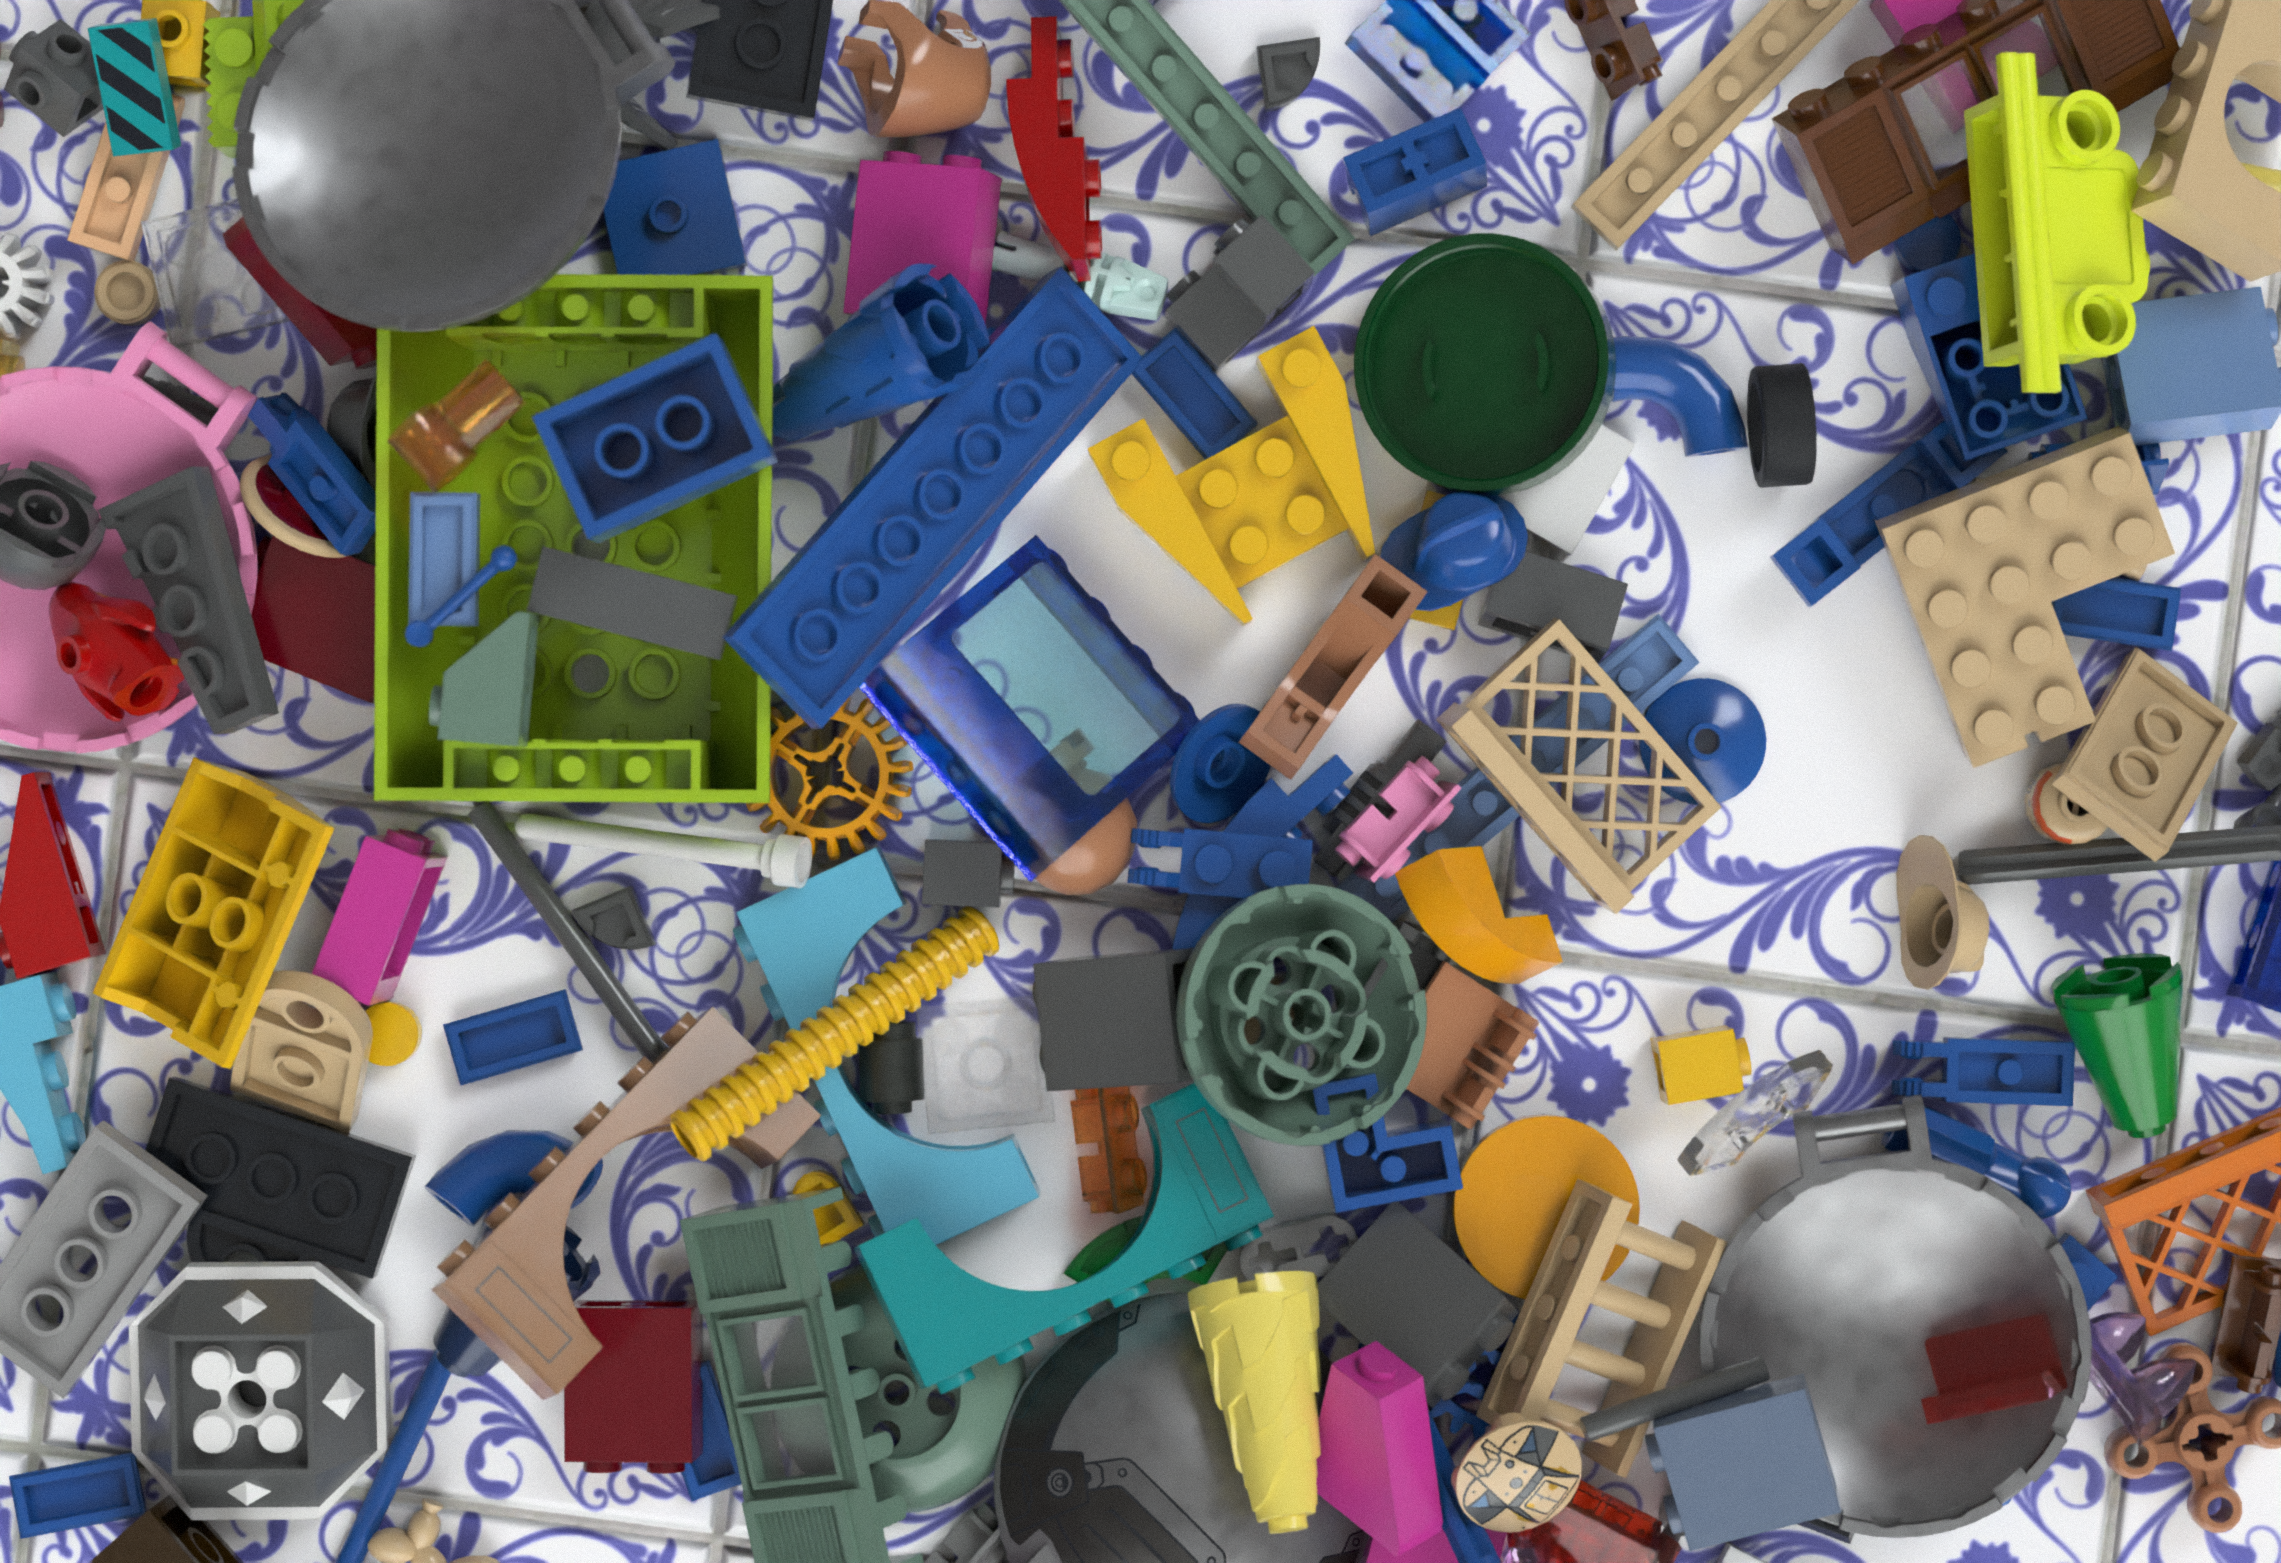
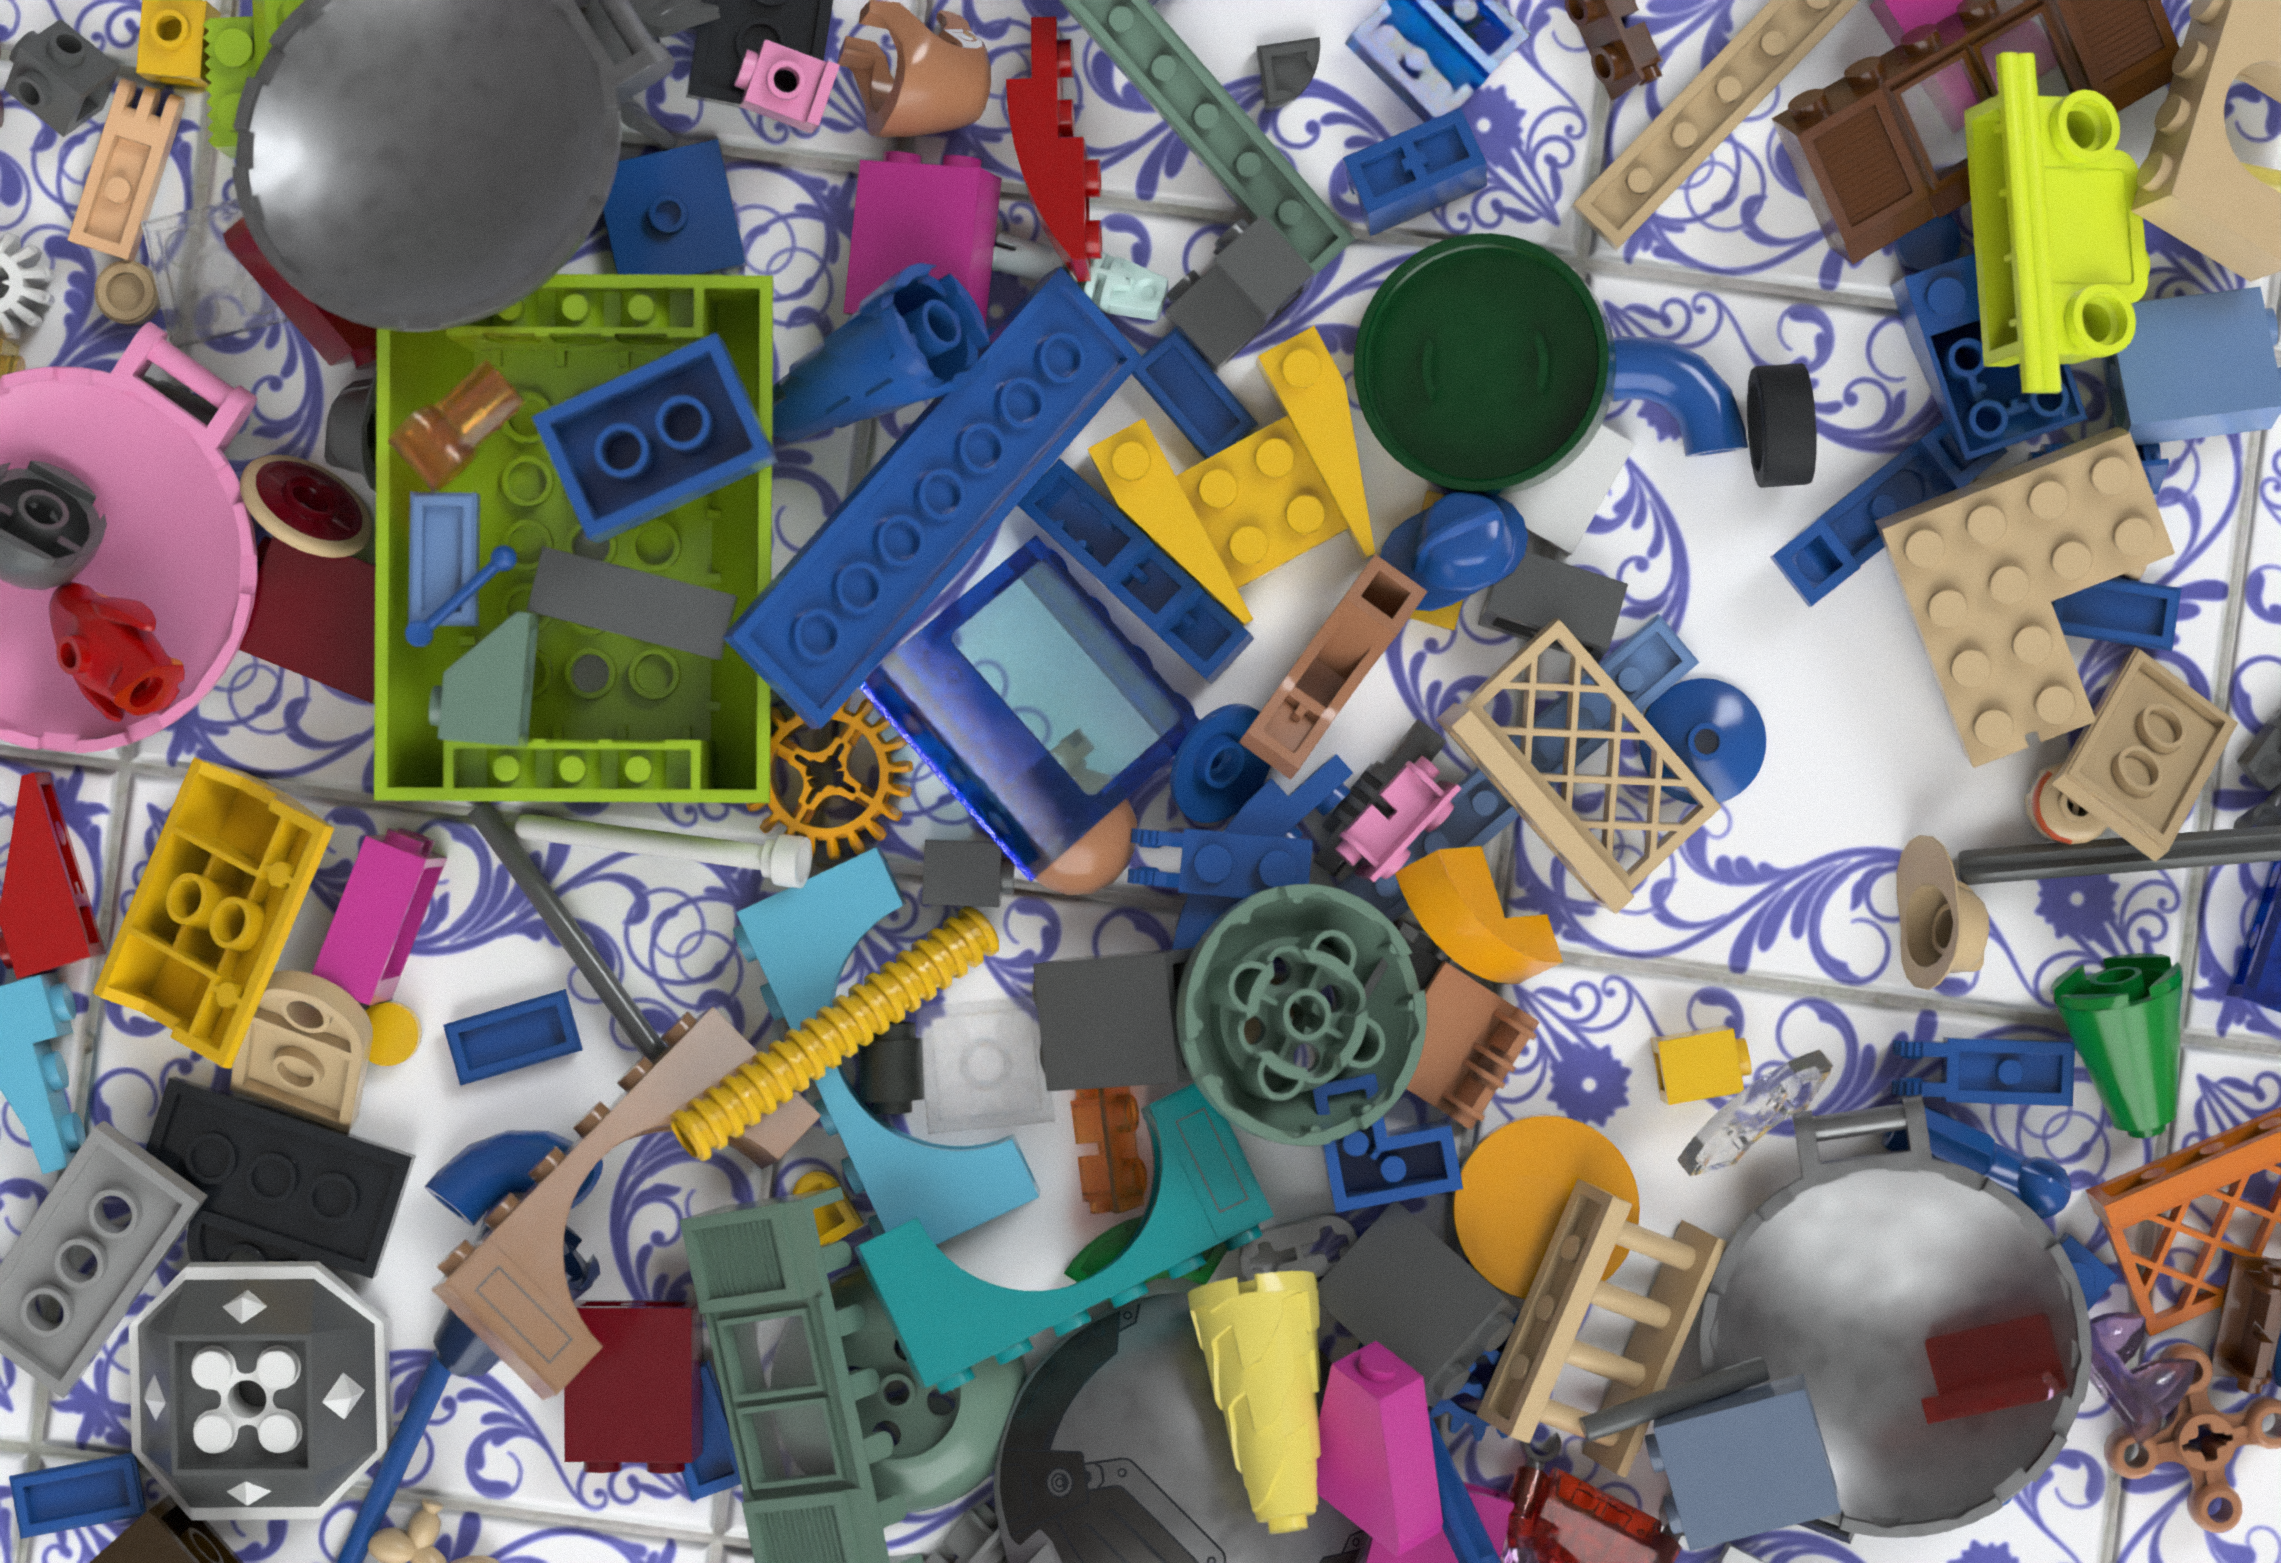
teal tile [87,18,181,157] -> none
dark grey wing [98,466,279,735] -> none
blue hinge [247,392,376,556] -> none
dark grey tile [571,886,656,950] -> none
tan dish [1451,1412,1582,1532] -> none
none -> bright pink brick [734,39,840,134]
none -> blue slope [1017,458,1255,685]

